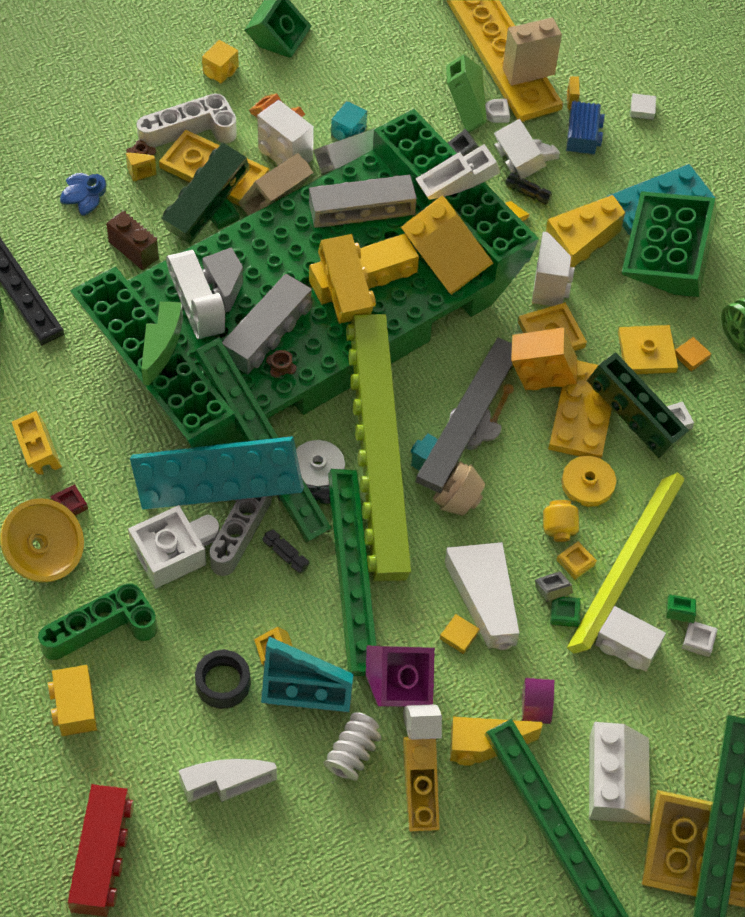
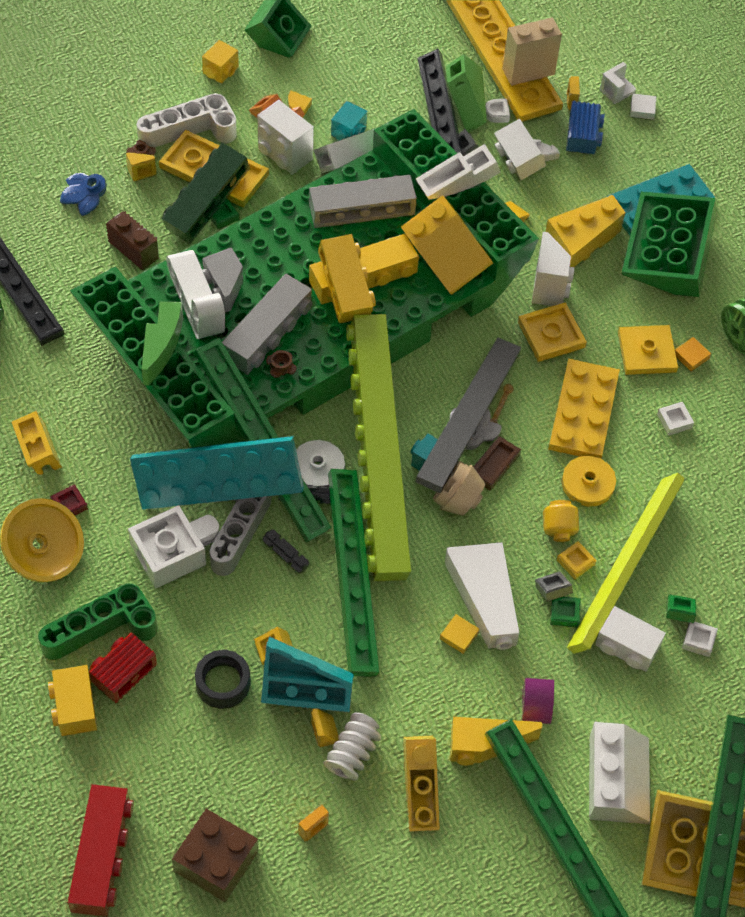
white slope [179,759,277,802] -> none
tan brick [238,153,314,216] -> none
magenta slope [366,646,435,707] -> none
white slope [403,705,442,740] -> none
black axle [505,173,552,204] -> none
light orange brick [511,328,577,390] -> none
dark green brick [587,352,689,458] -> none
none -> red brick [89,633,157,703]
none -> reddish brown brick [172,808,259,903]
none -> yellow tile [288,90,312,118]
none -> light orange tile [298,805,329,841]
none -> yellow slope [311,708,339,747]
none -> black tile [417,49,464,157]
none -> reddish brown tile [474,436,521,491]
none -> white panel [600,62,636,104]

